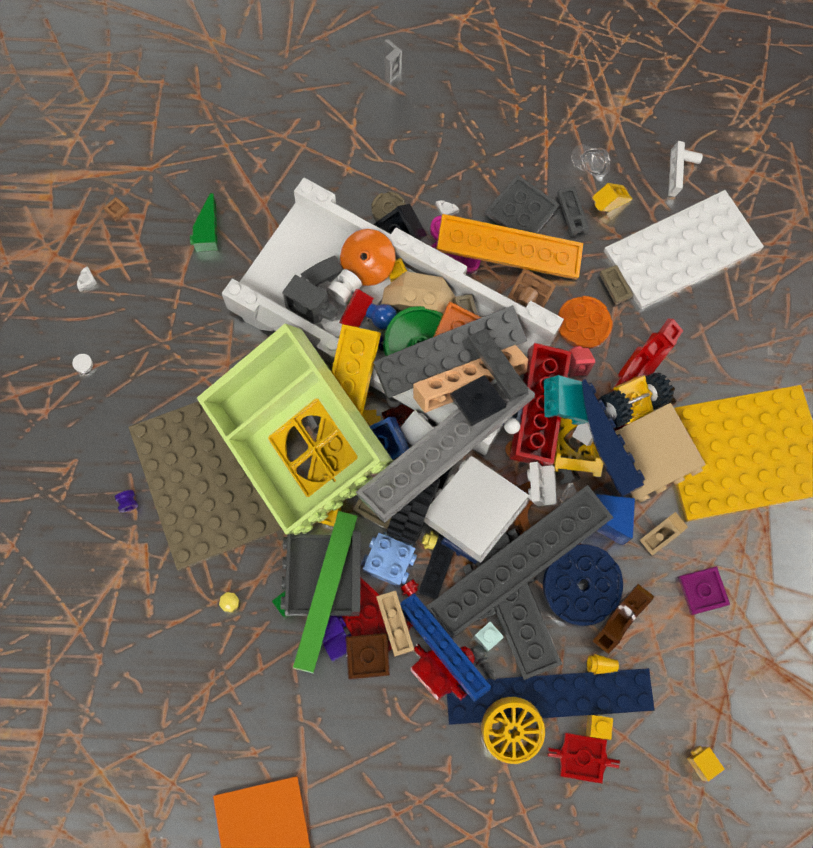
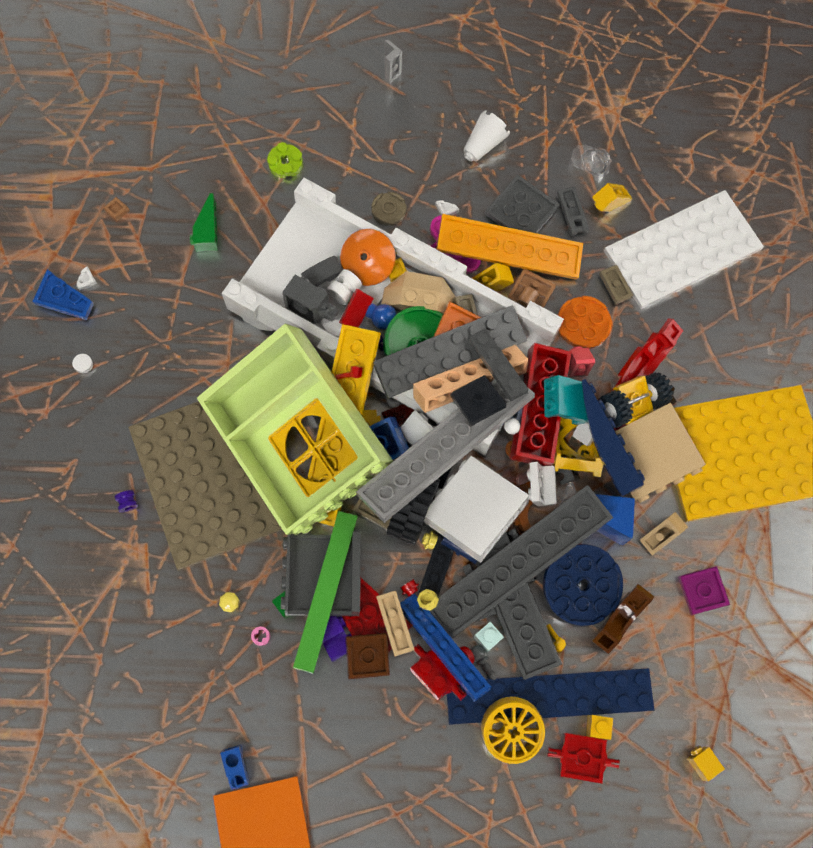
light blue brick [361,532,417,588] -> none
black slope [373,204,427,240] -> none
yellow cone [587,654,619,675] -> none
white piece [668,141,703,197] -> none
none -> blue wing [32,269,94,320]
none -> blue leg [220,744,249,790]
none -> bright pink bush [251,626,271,646]
none -> lime plate [267,142,303,178]
none -> red hand [335,366,362,379]
none -> light yellow tile [417,589,439,611]
none -> white cone [463,111,510,162]
none -> yellow slope [472,263,514,292]
none -> yellow hand [547,624,566,653]

